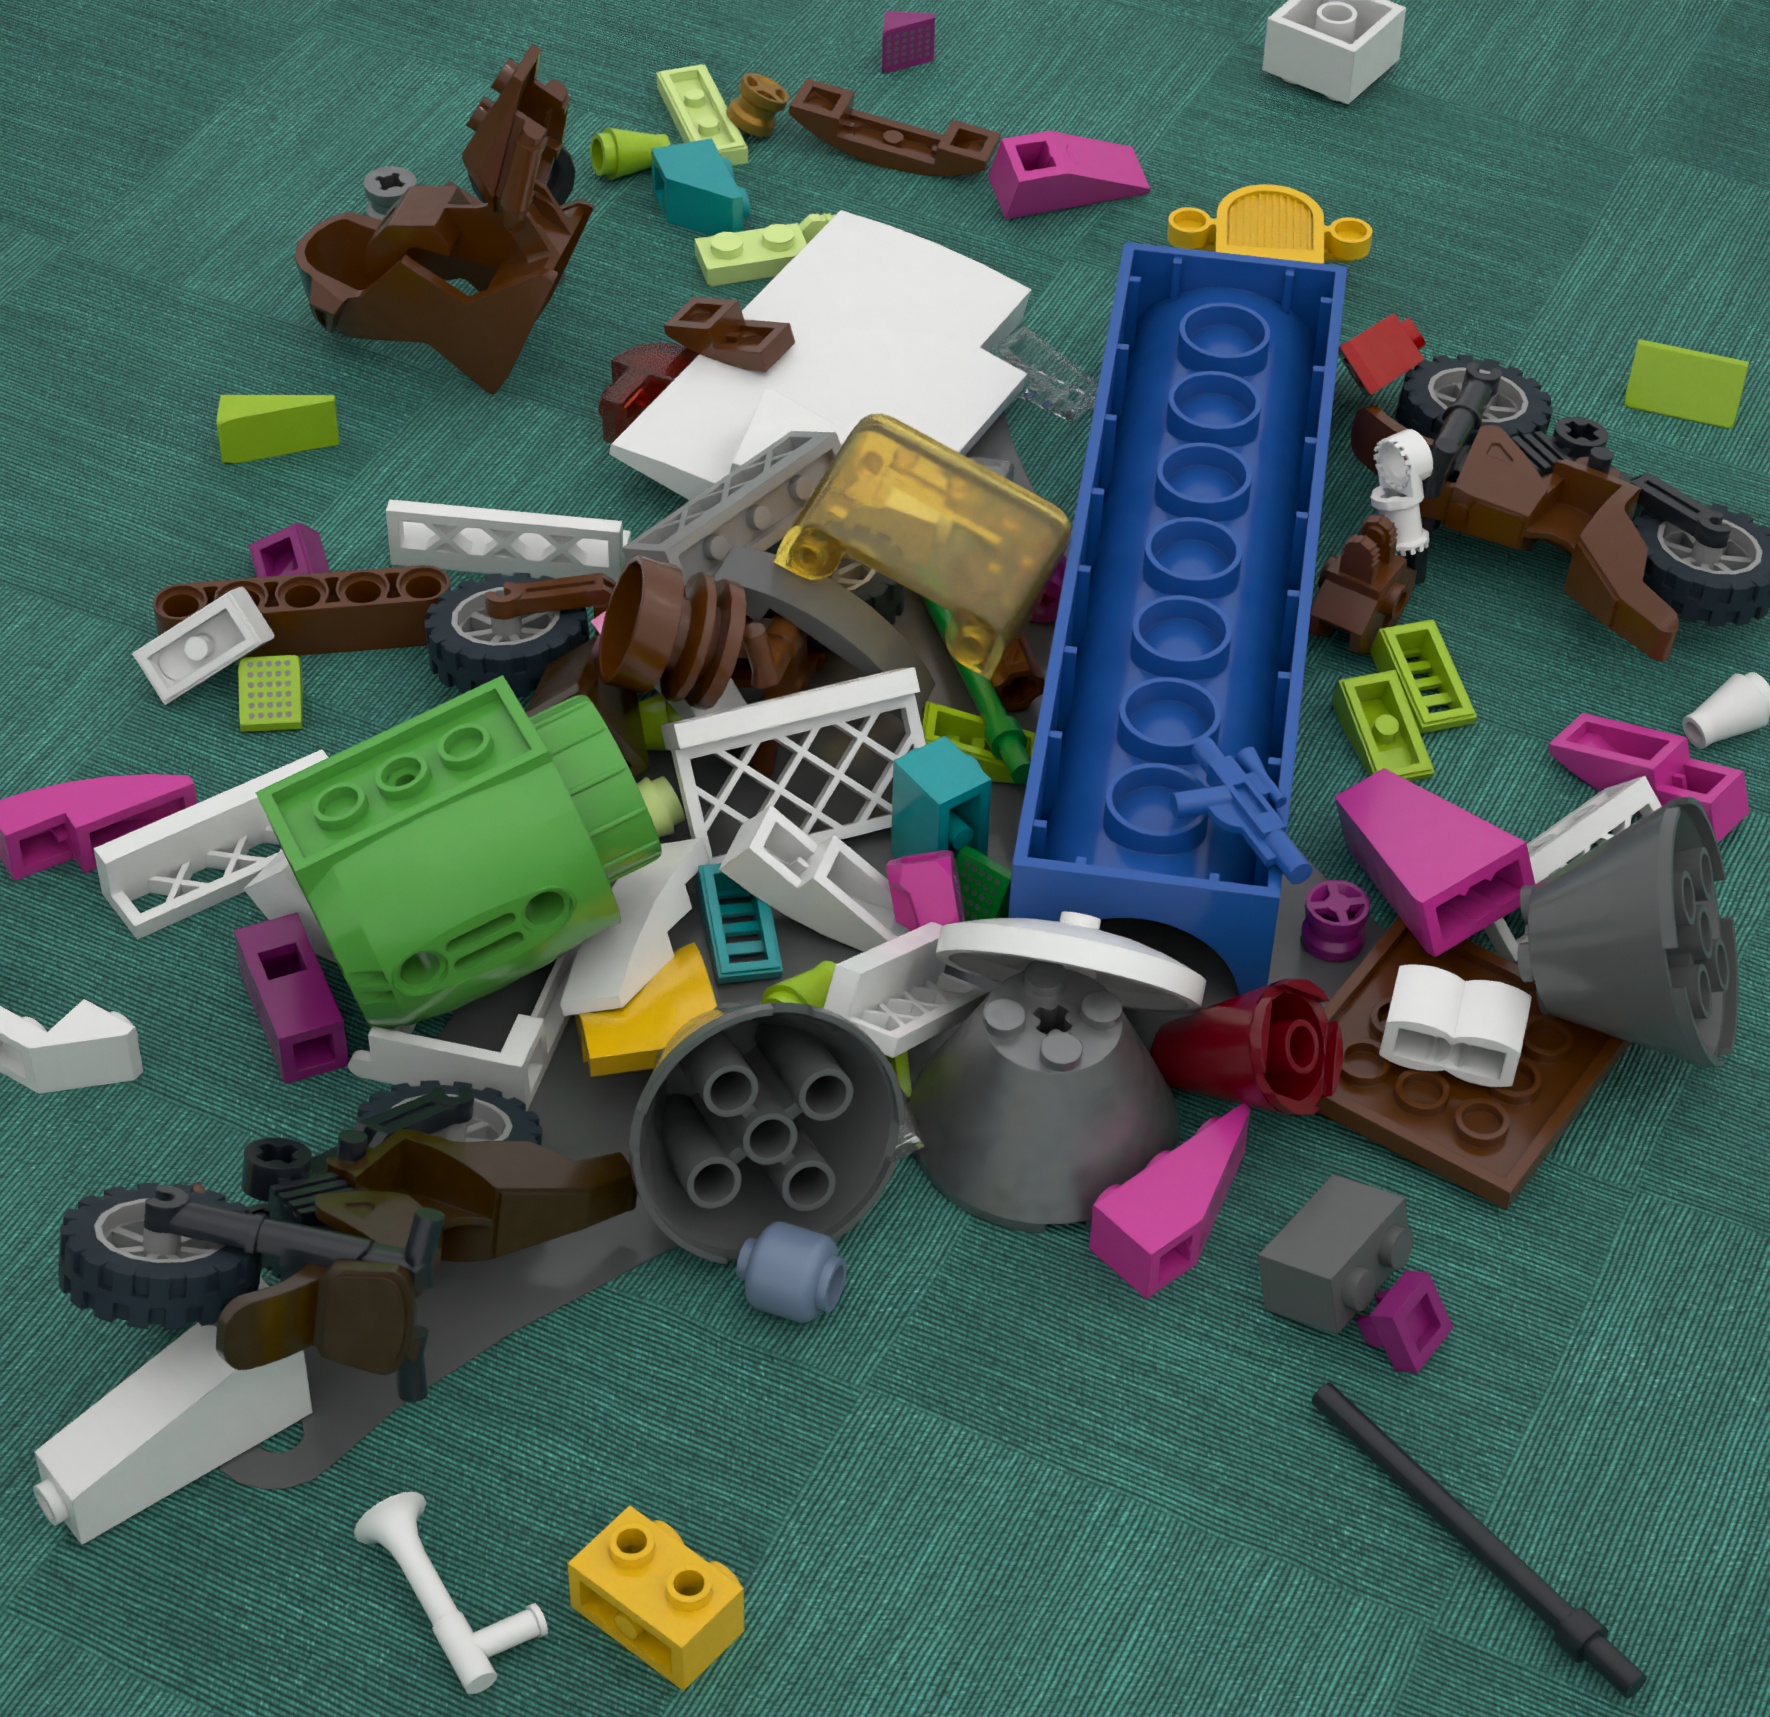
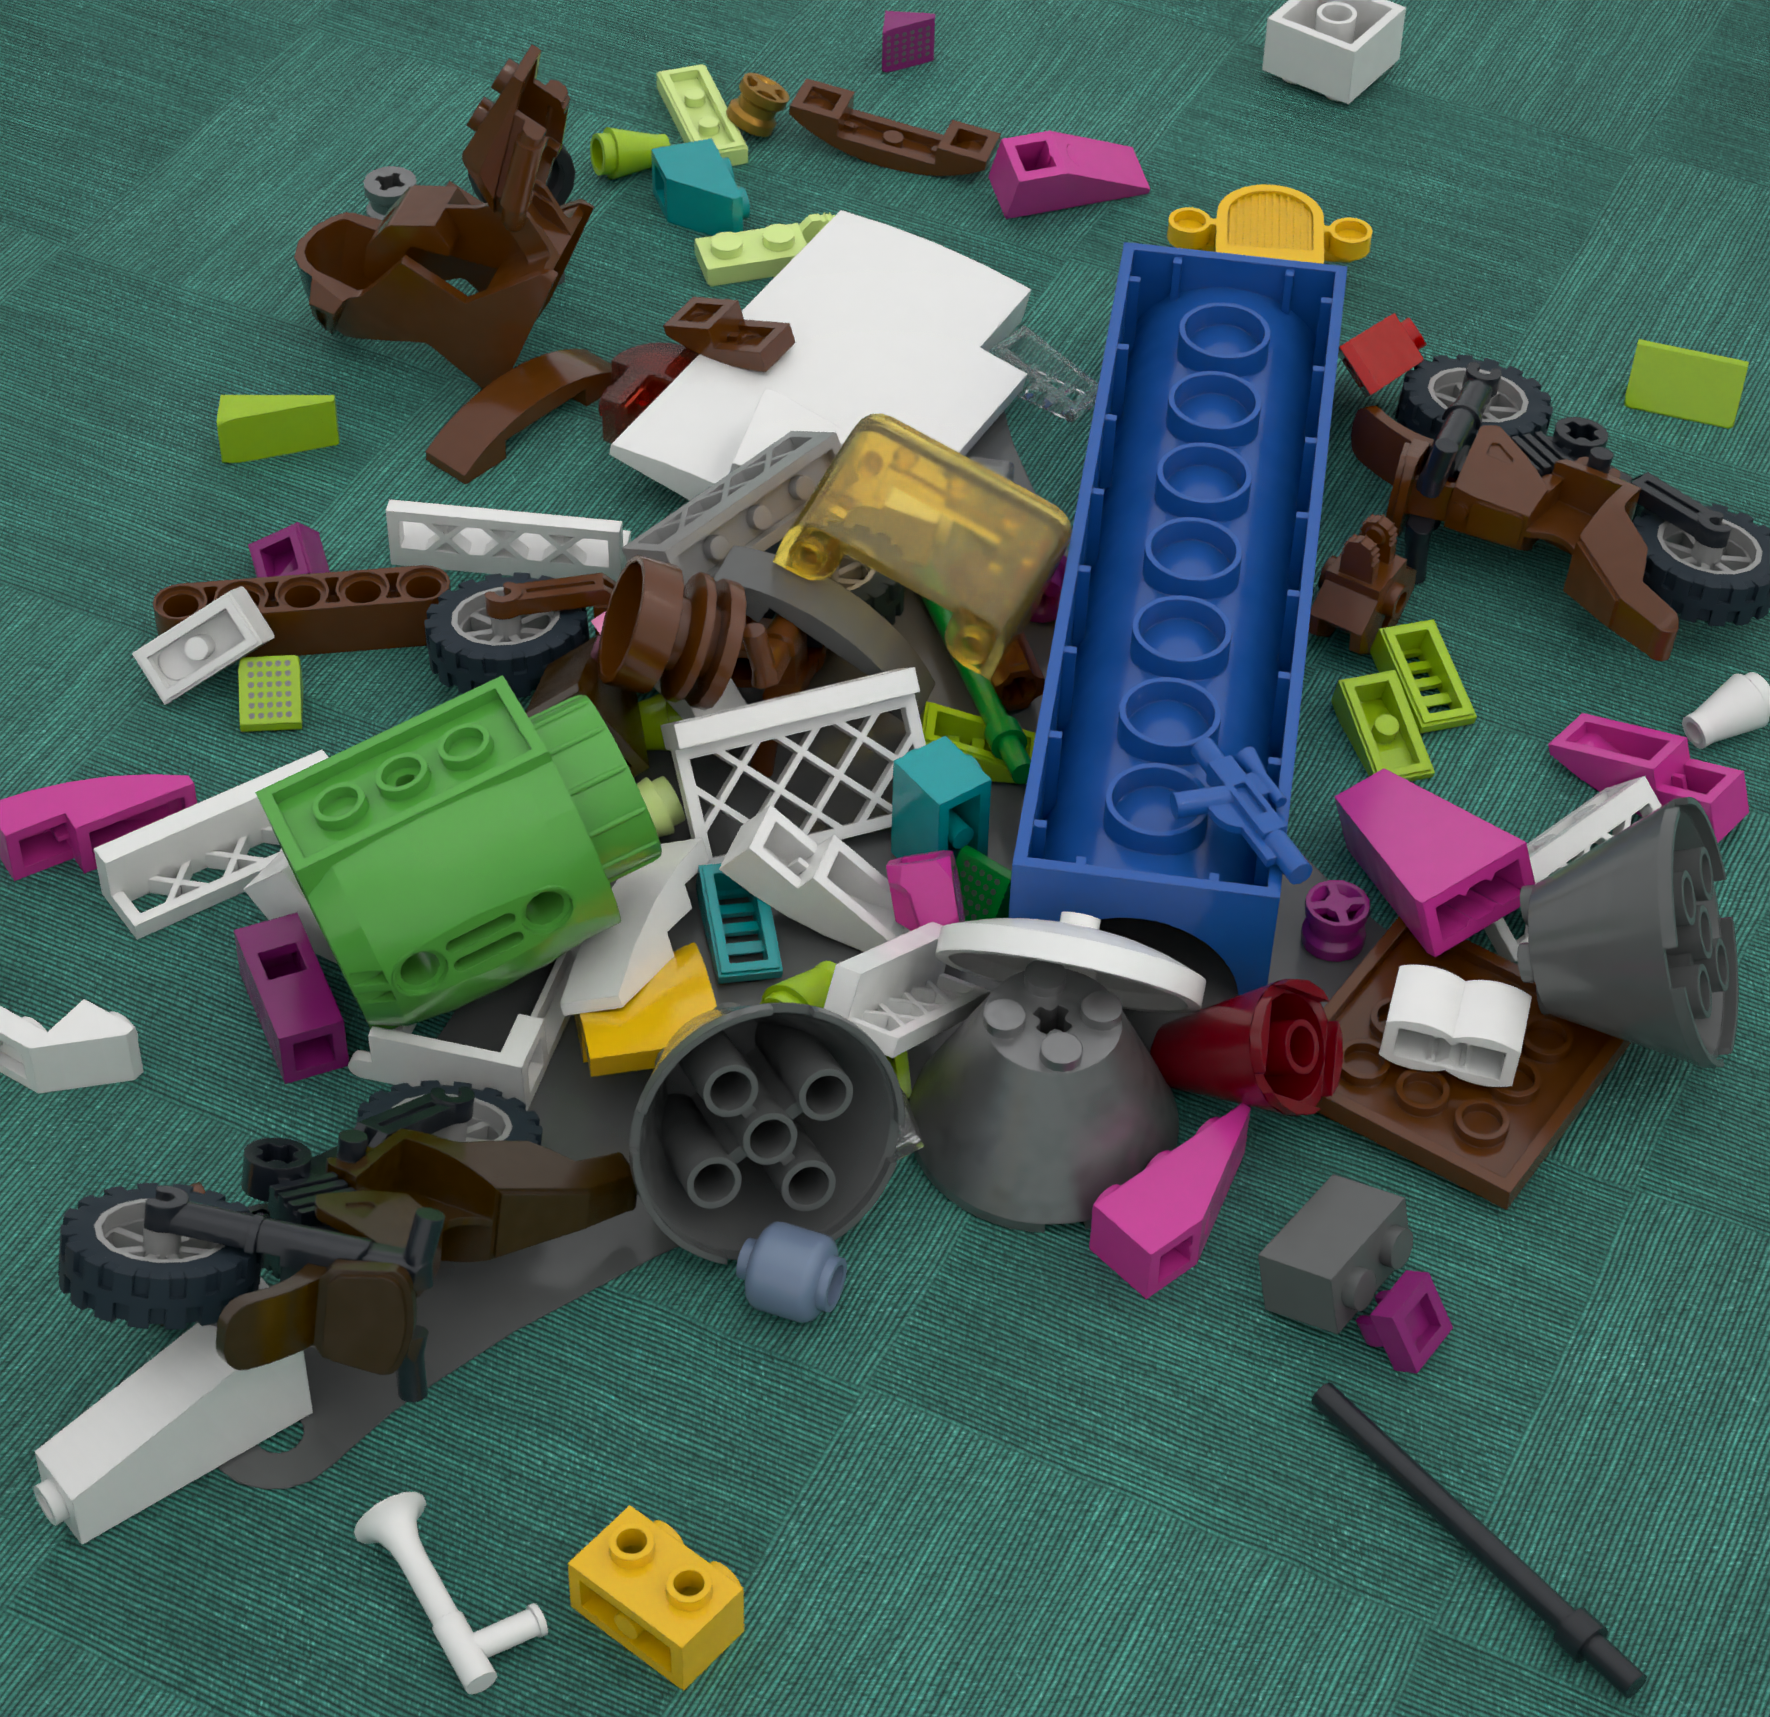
white connector [1370,429,1433,556] -> none
none -> reddish brown slope [425,349,626,485]

